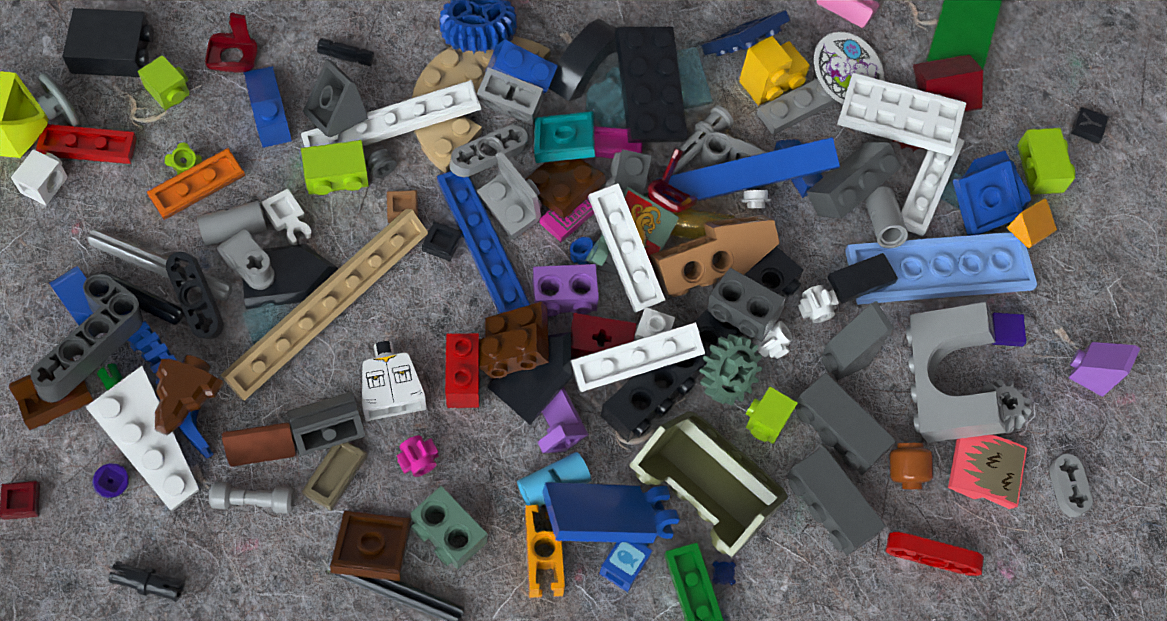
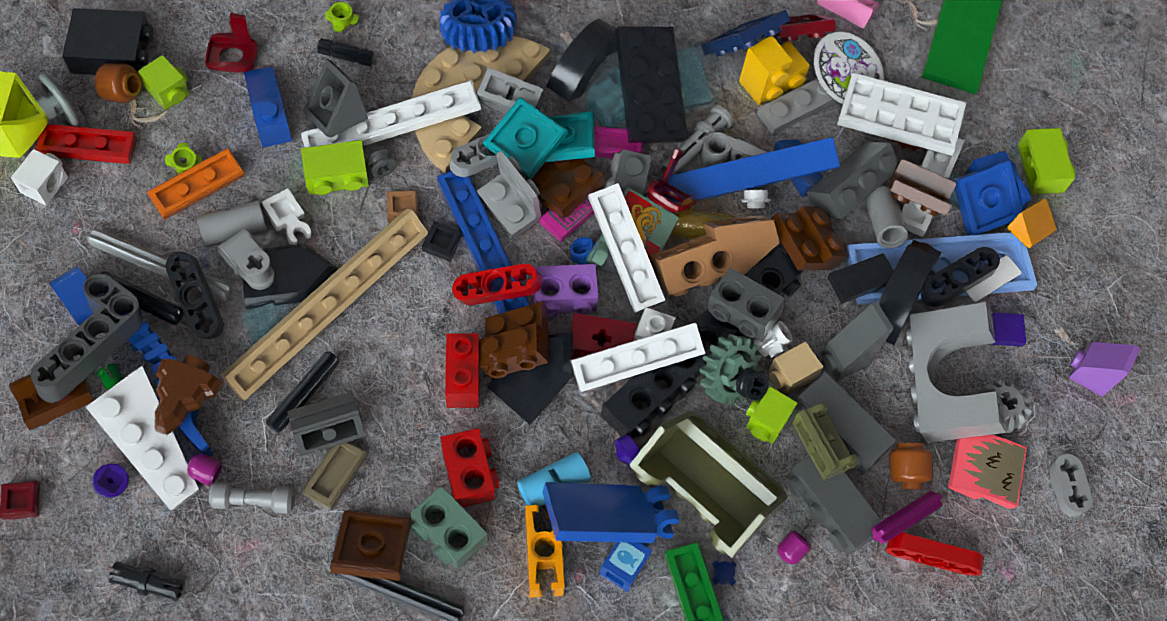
copper slope [221,422,296,467] -> none
white torso [362,341,427,421] -> none
dark pink gear [396,435,439,477] -> none
blue brick [485,39,557,93] -> none
medium lavender bracket [537,387,588,453] -> none
white gear [798,285,839,323] -> none
dark red slope [913,55,983,112] -> none
black tile [1071,106,1109,144] -> none
none -> dark orange head [95,63,142,103]
none -> magenta piece [187,453,223,486]
none -> black axle [266,351,340,432]
none -> lime plate [325,2,359,32]
none -> red brick [440,428,500,508]
none -> red beam [452,264,542,306]
none -> teal tile [483,97,568,179]
none -> dark purple tile [614,434,641,468]
none -> black bush [736,369,769,401]
none -> tan brick [768,341,823,396]
none -> reddish brown plate [771,206,849,270]
none -> dark red plate [773,13,836,42]
none -> magenta piece [777,530,811,565]
none -> olive hinge [792,402,858,481]
none -> magenta axle [871,491,943,544]
none -> black arch [878,239,942,345]
none -> bracket [888,159,956,216]
none -> black beam [920,247,1000,307]
none -> white sticker [962,256,1022,302]

